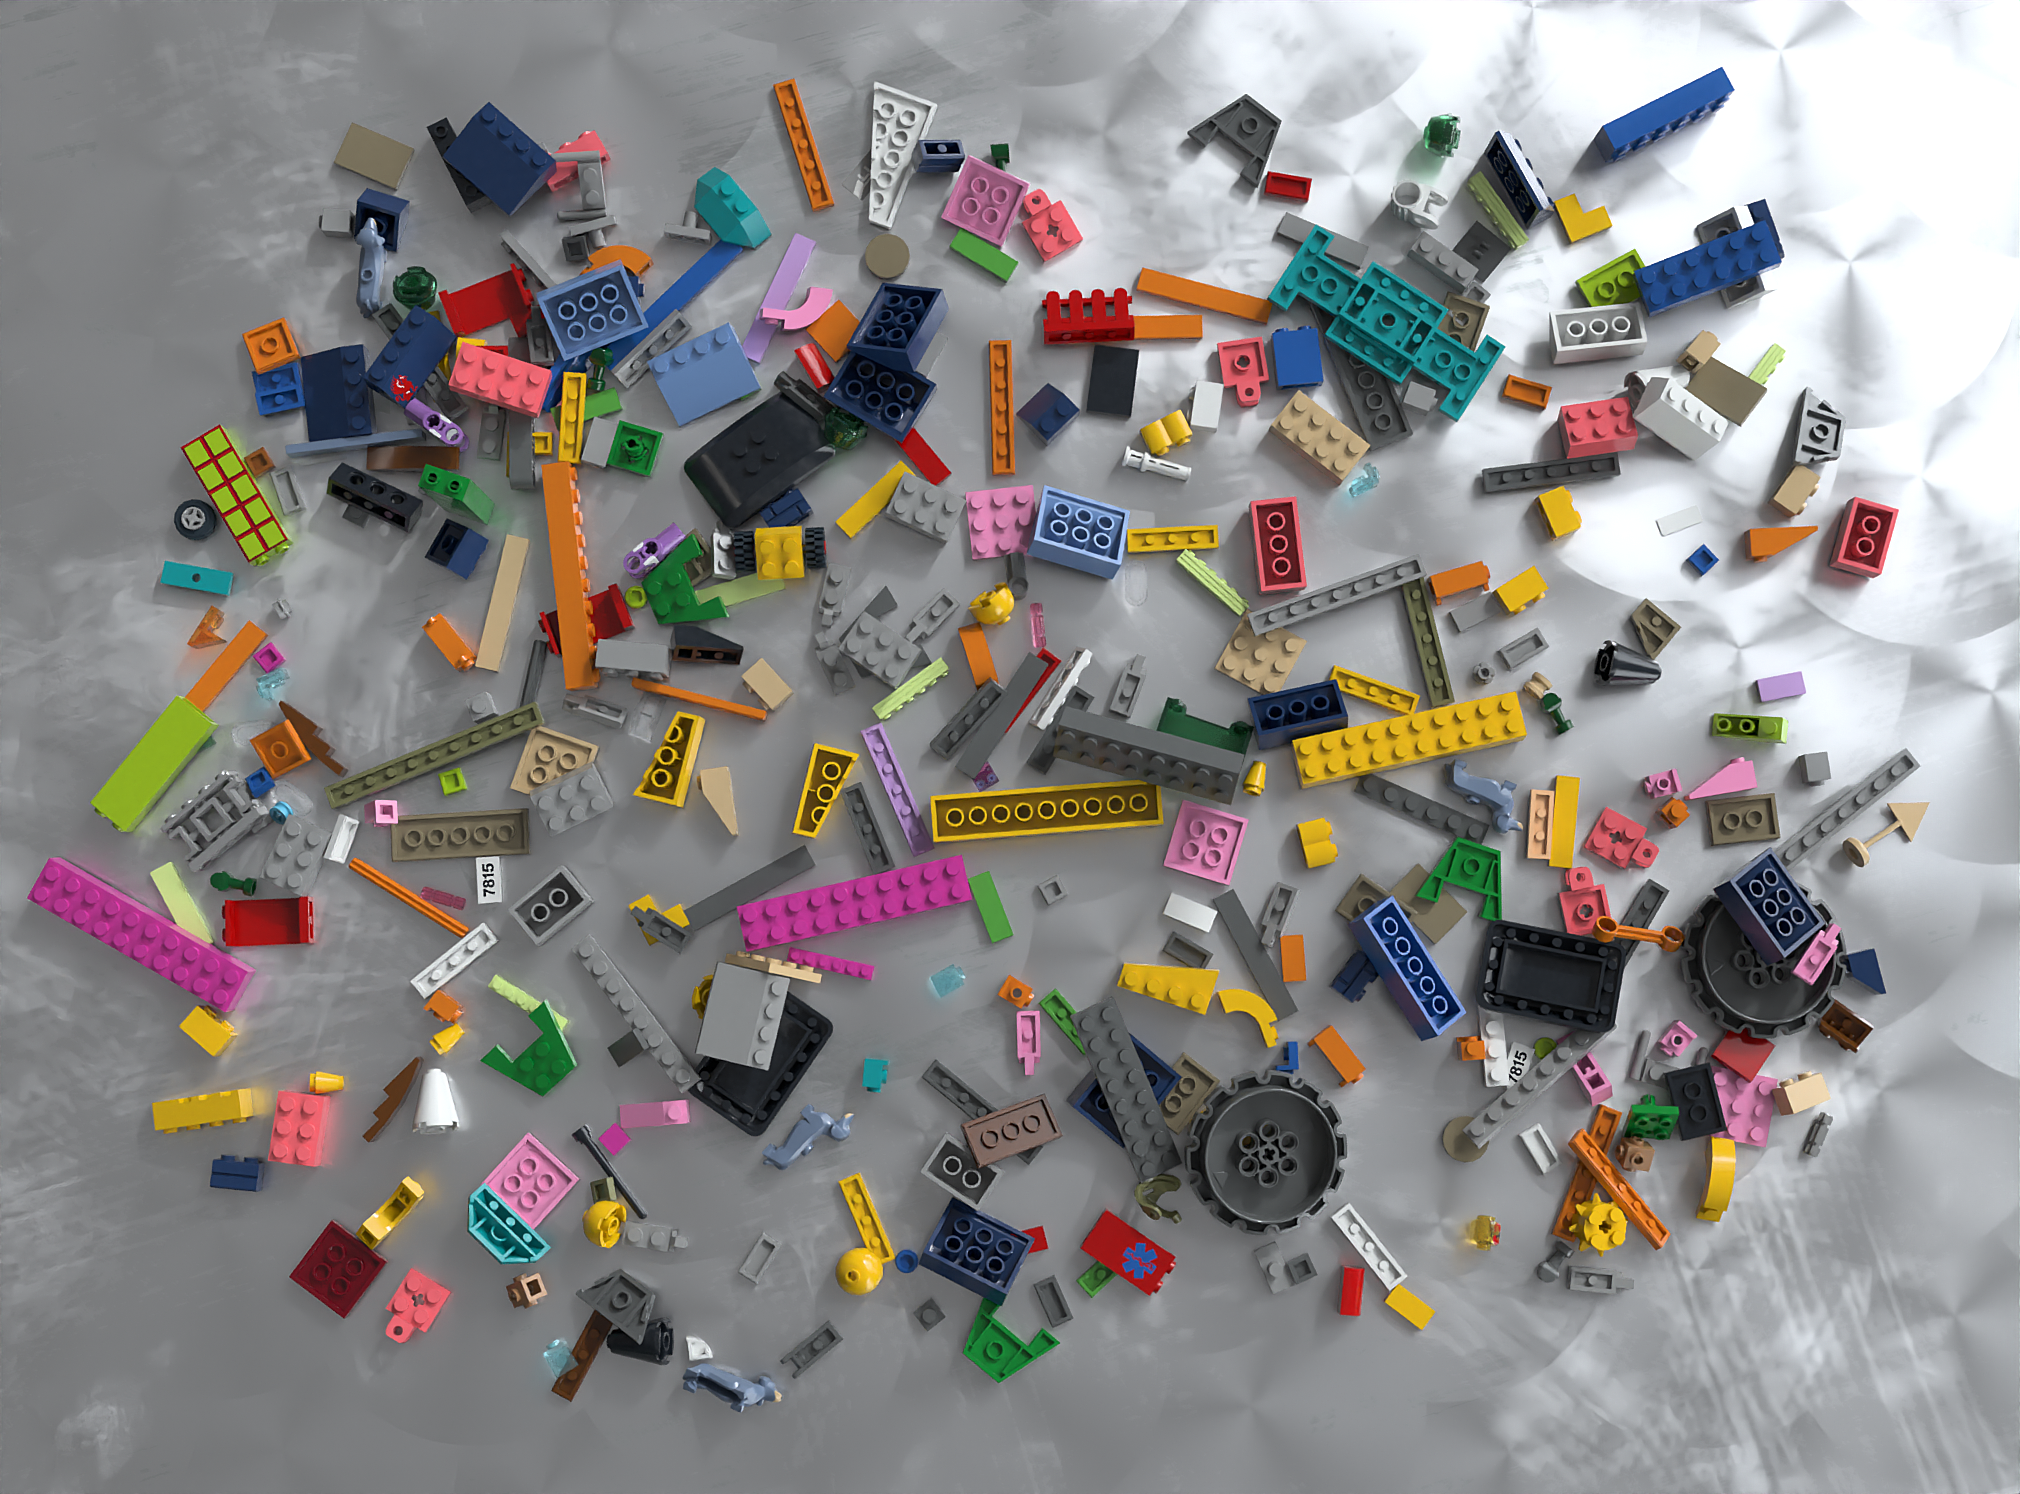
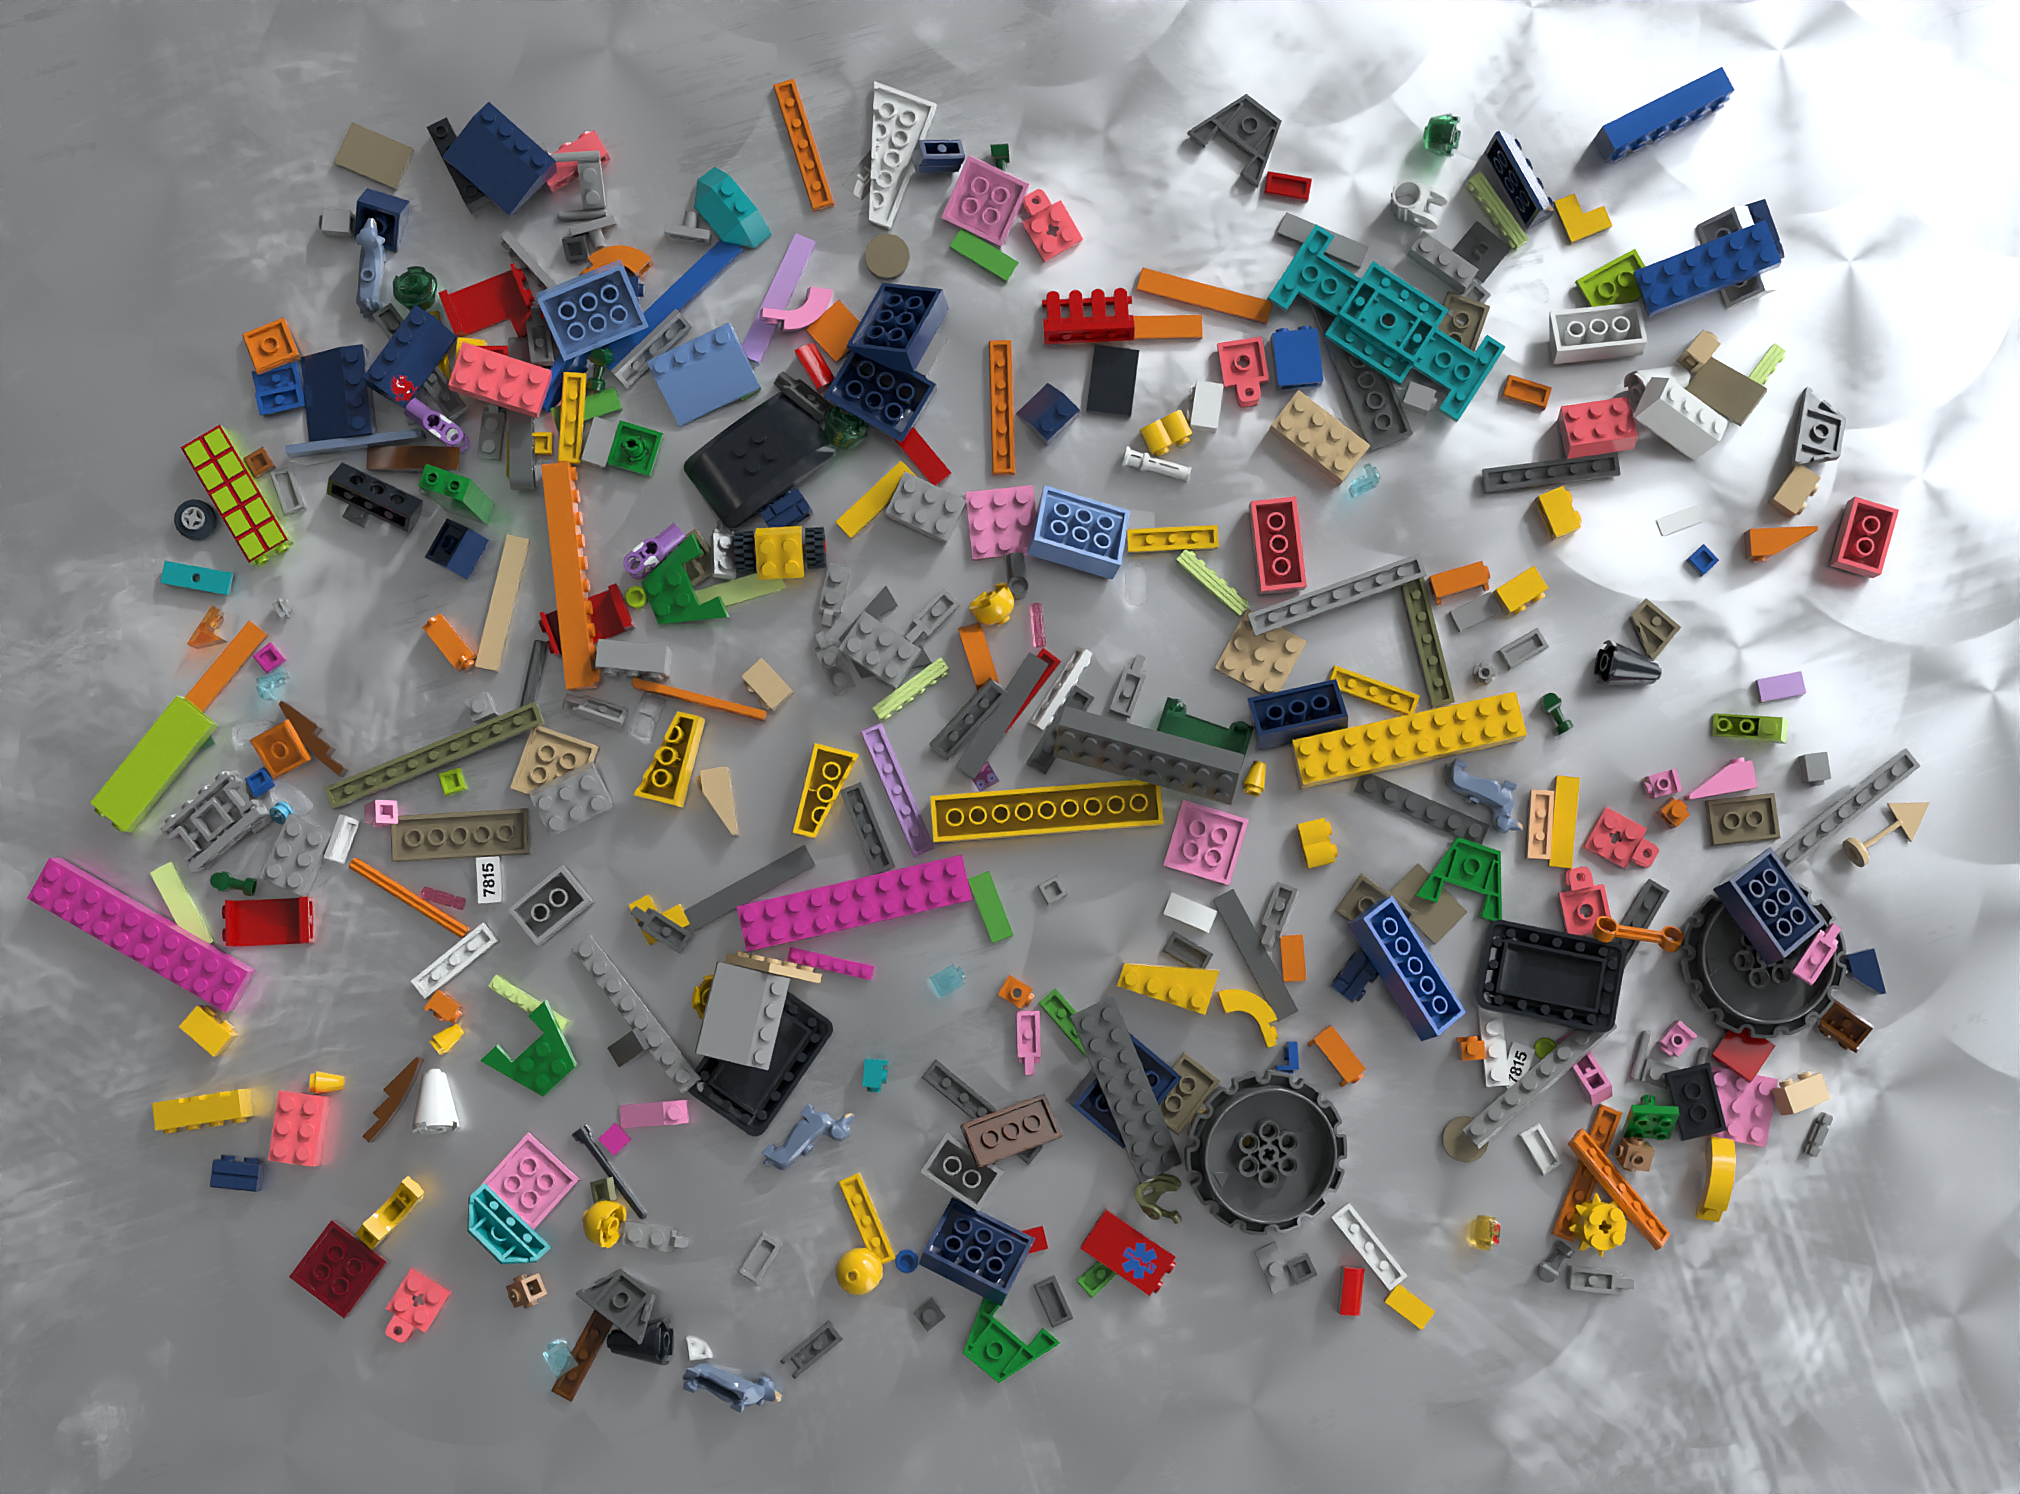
black slope [670,625,744,665] -> none
tan wheel [1523,672,1552,700] -> none

